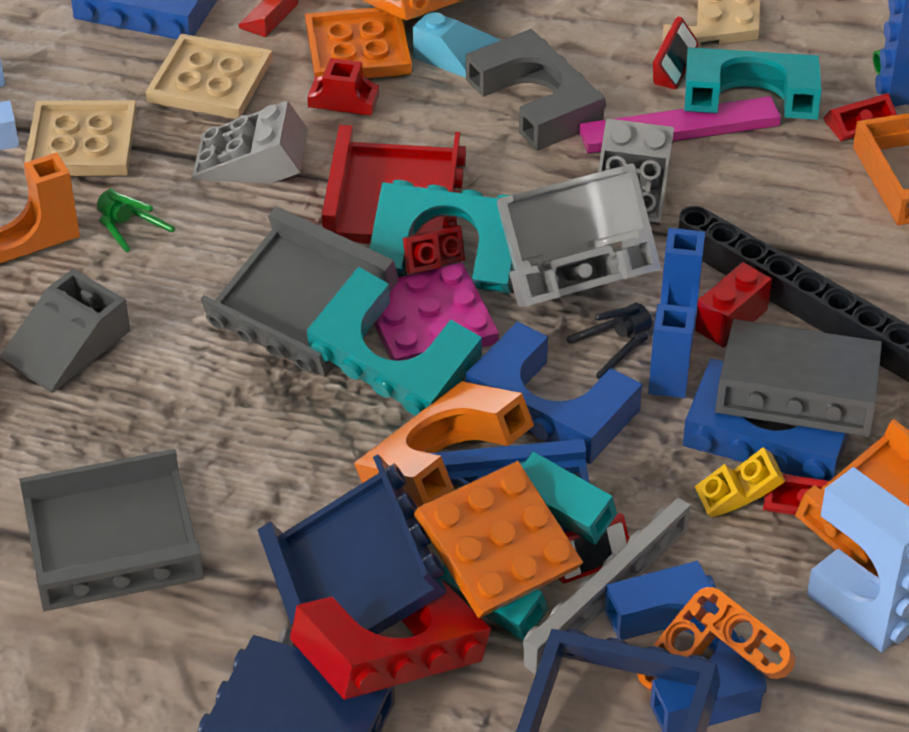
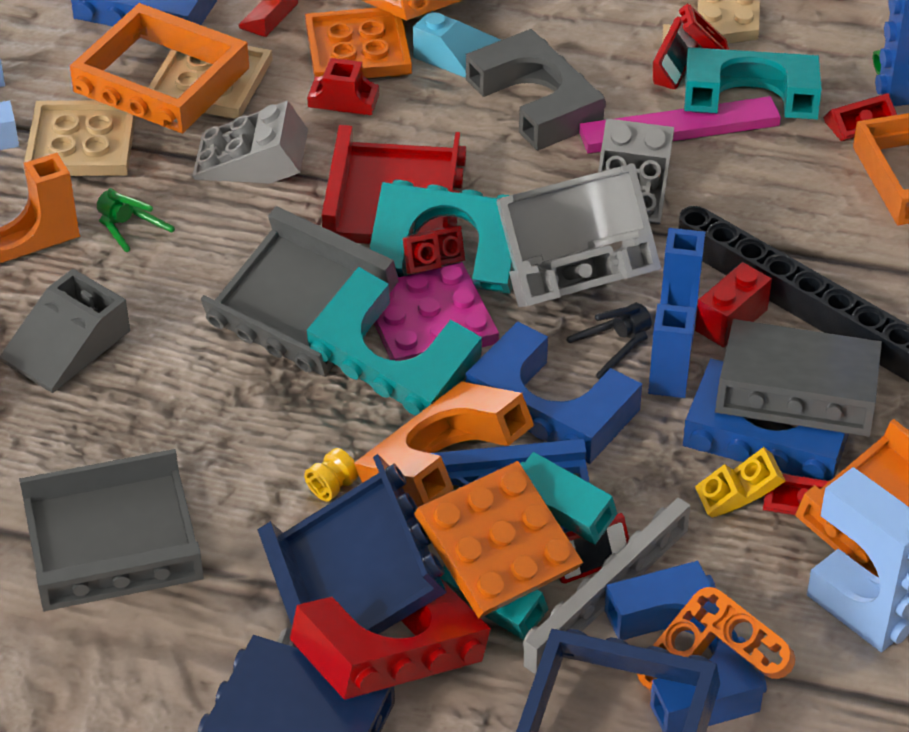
none -> orange window [70,3,249,134]
none -> yellow wheel [304,448,359,502]
none -> red tile [679,3,729,50]

